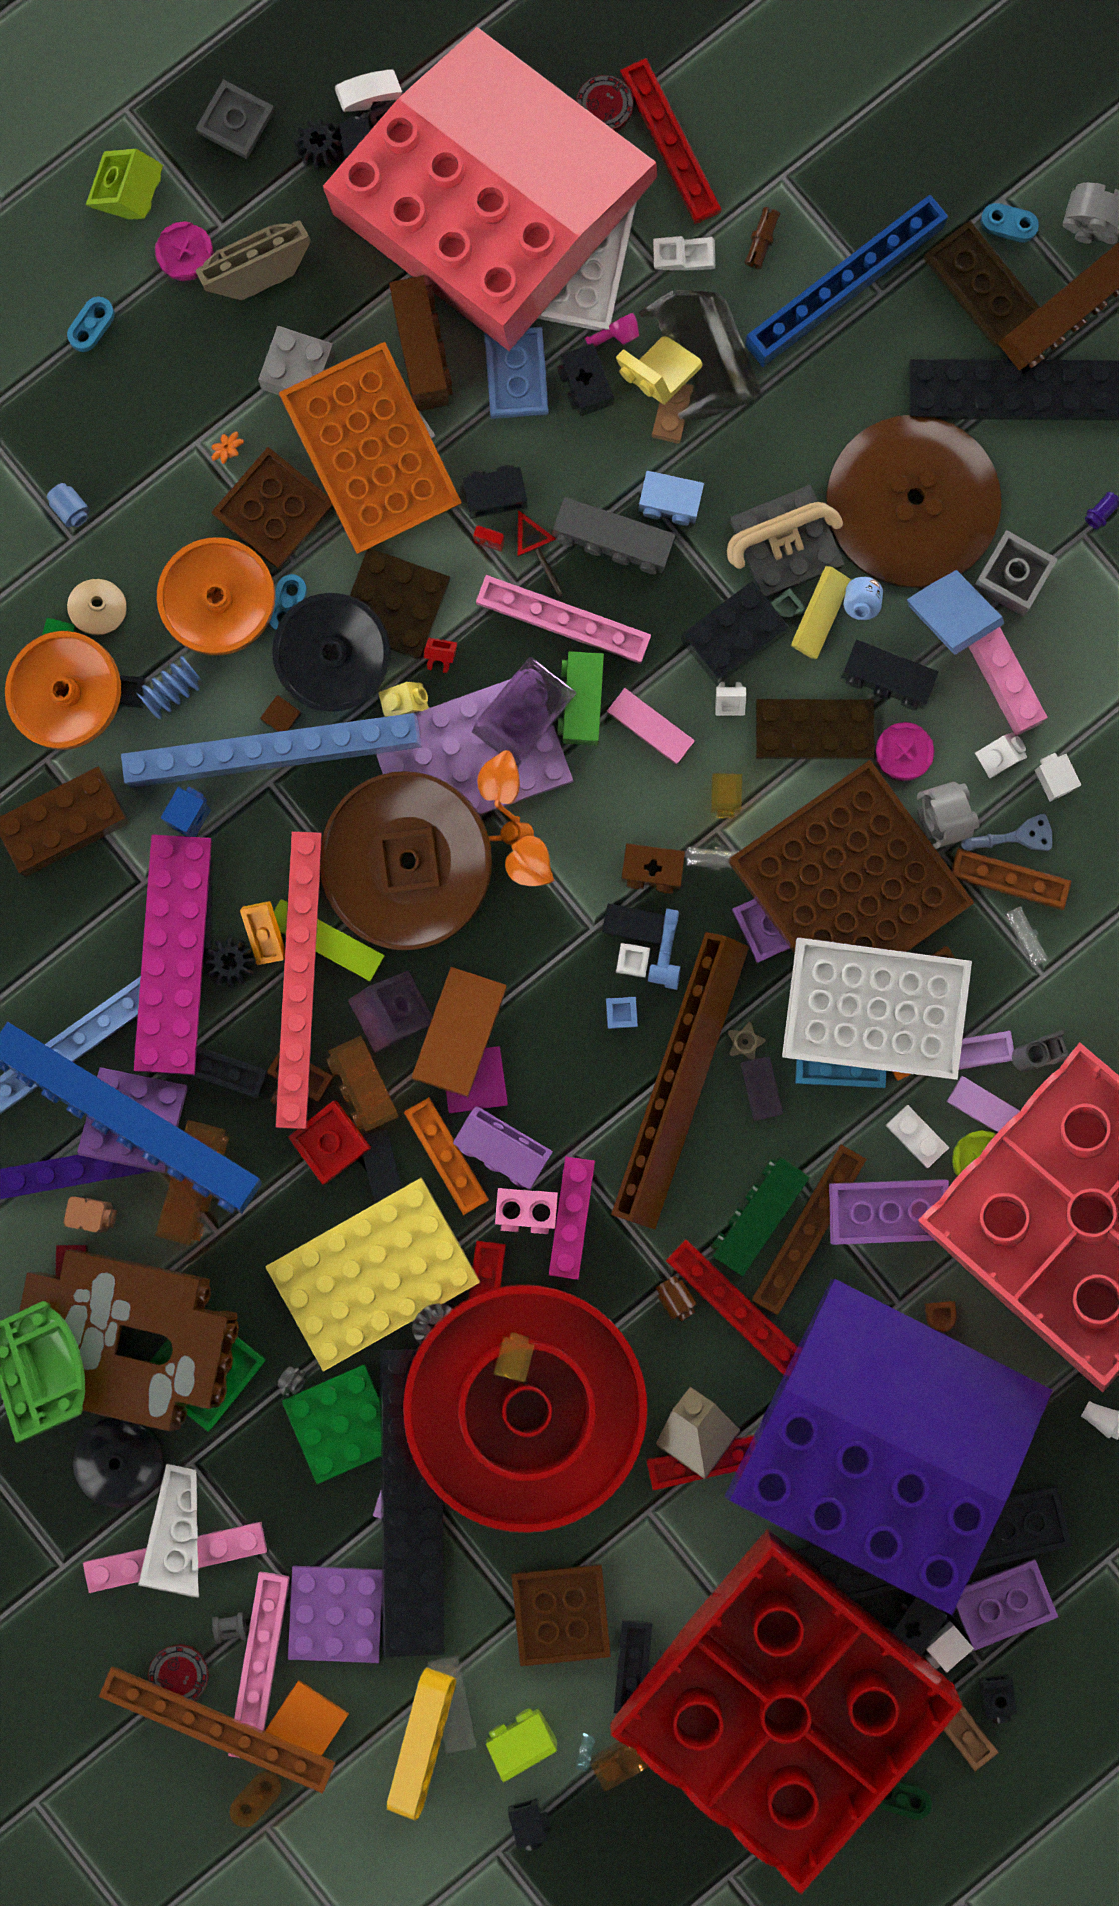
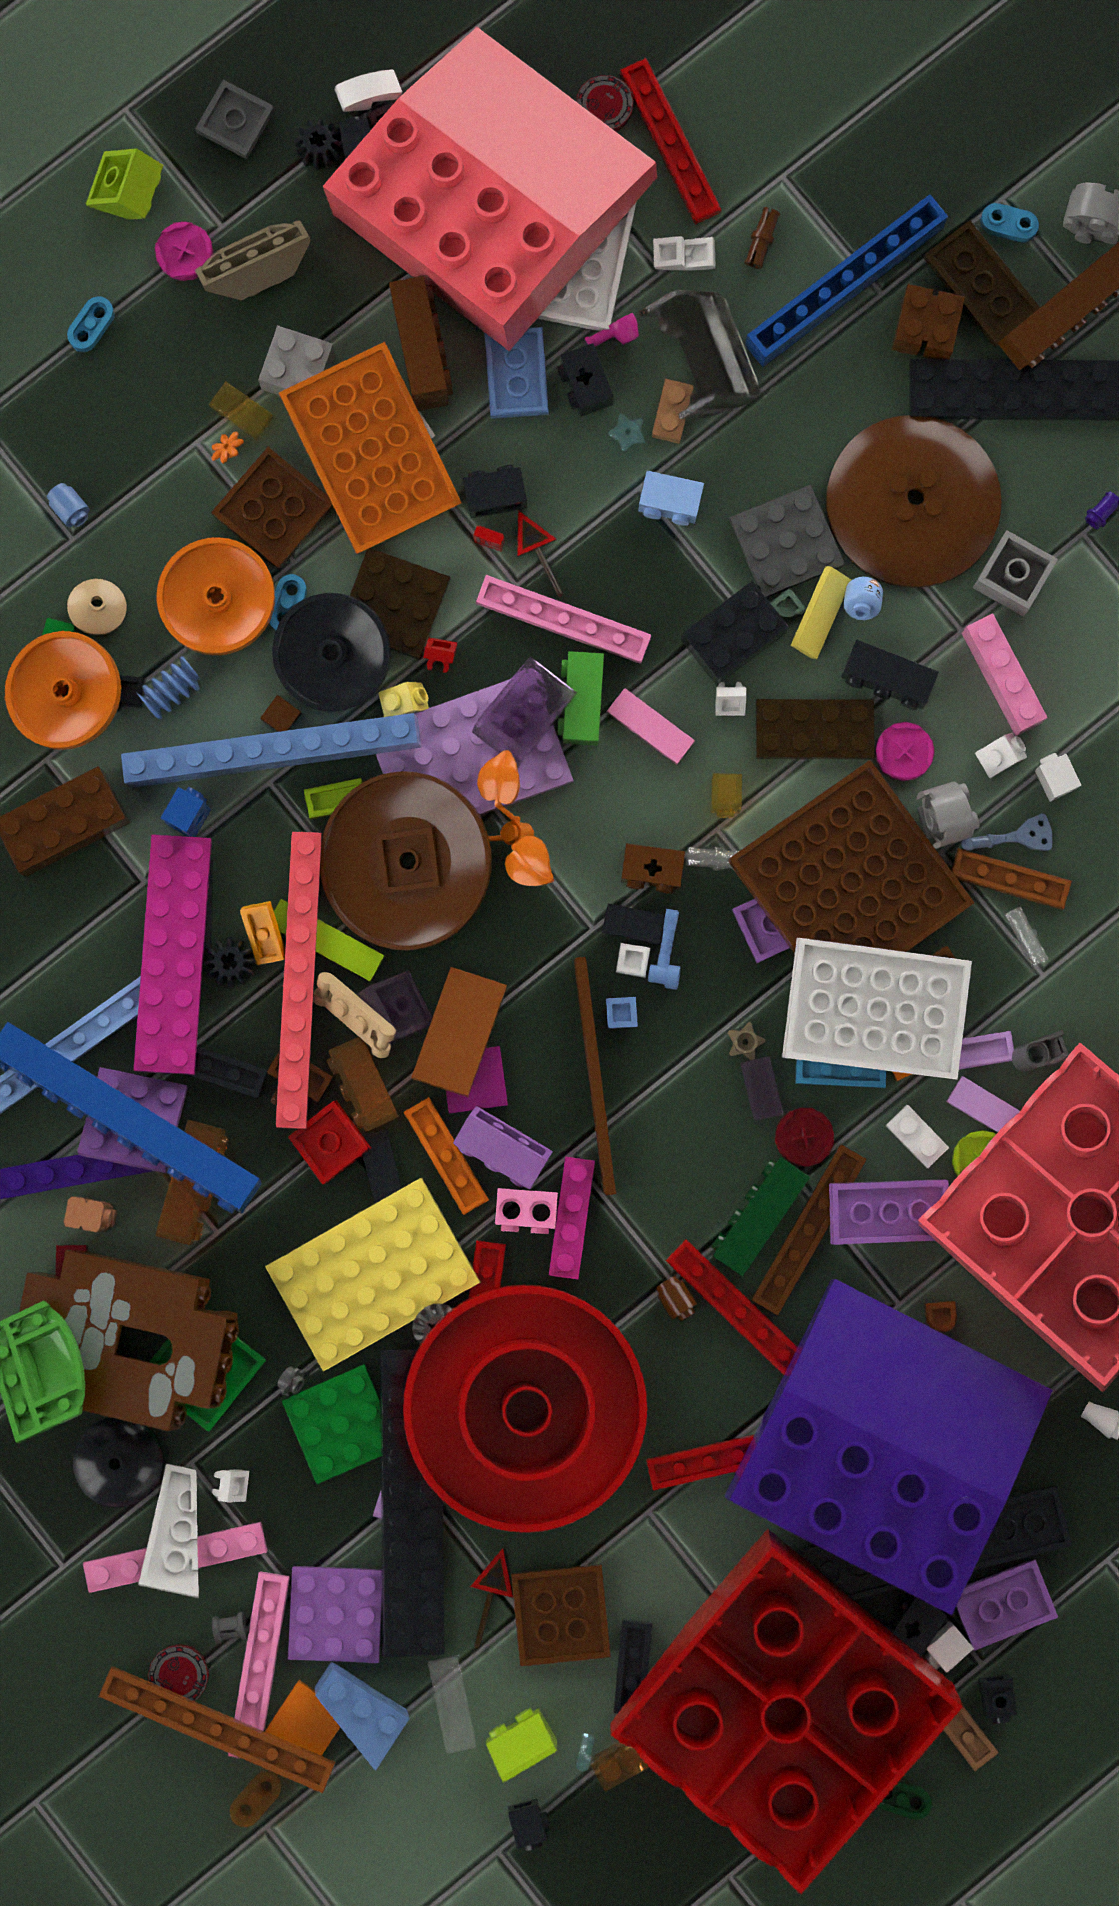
yellow beam [387,1668,456,1821] -> none
clear yellow brick [494,1332,534,1382] -> none
dark grey brick [552,497,676,574] -> none
reddish brown brick [611,932,749,1230] -> none
light yellow bracket [615,336,703,405] -> none
dark tan slope [656,1387,740,1479] -> none
tan piece [727,502,843,569] -> none
medium blue tile [907,570,1004,655] -> none
none -> clear yellow tile [209,382,274,440]
none -> white tile [212,1470,249,1502]
none -> lime tile [304,778,363,820]
none -> tan plate [313,972,396,1058]
none -> medium blue wedge [315,1661,409,1771]
none -> piece [469,1548,513,1649]
none -> reddish brown tile [574,957,616,1196]
none -> clear light blue plate [608,414,645,451]
none -> dark red tile [775,1108,834,1167]
none -> reddish brown piece [891,284,965,359]

